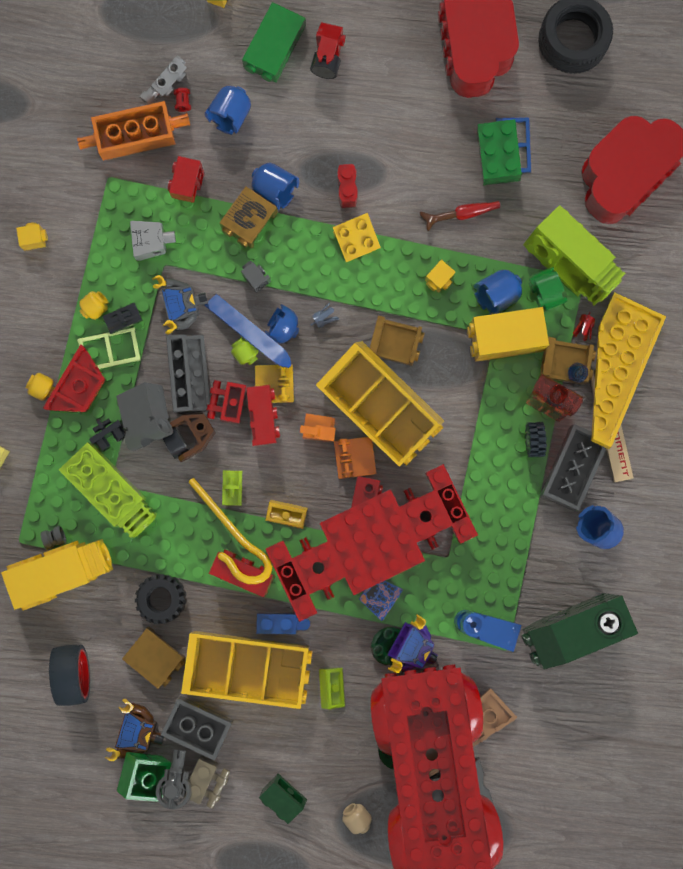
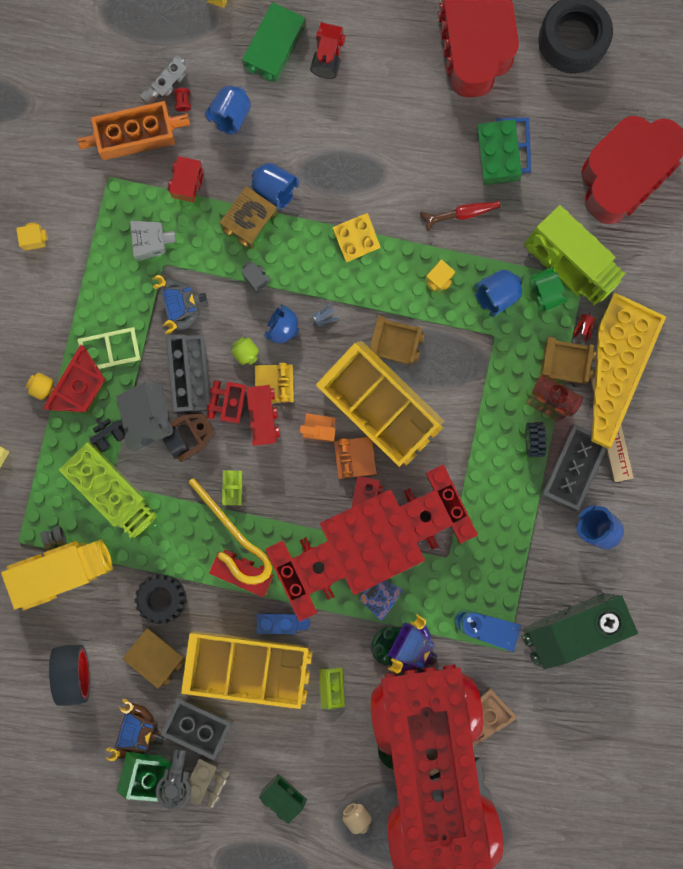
yellow head [79,291,108,320] -> none
black hips [103,303,143,334] -> none
piece [205,294,291,368] -> none
yellow slope [265,500,308,529] -> none
red brick [338,164,358,208] -> none
yellow brick [467,307,549,362] -> none
tile [568,362,588,383] -> none

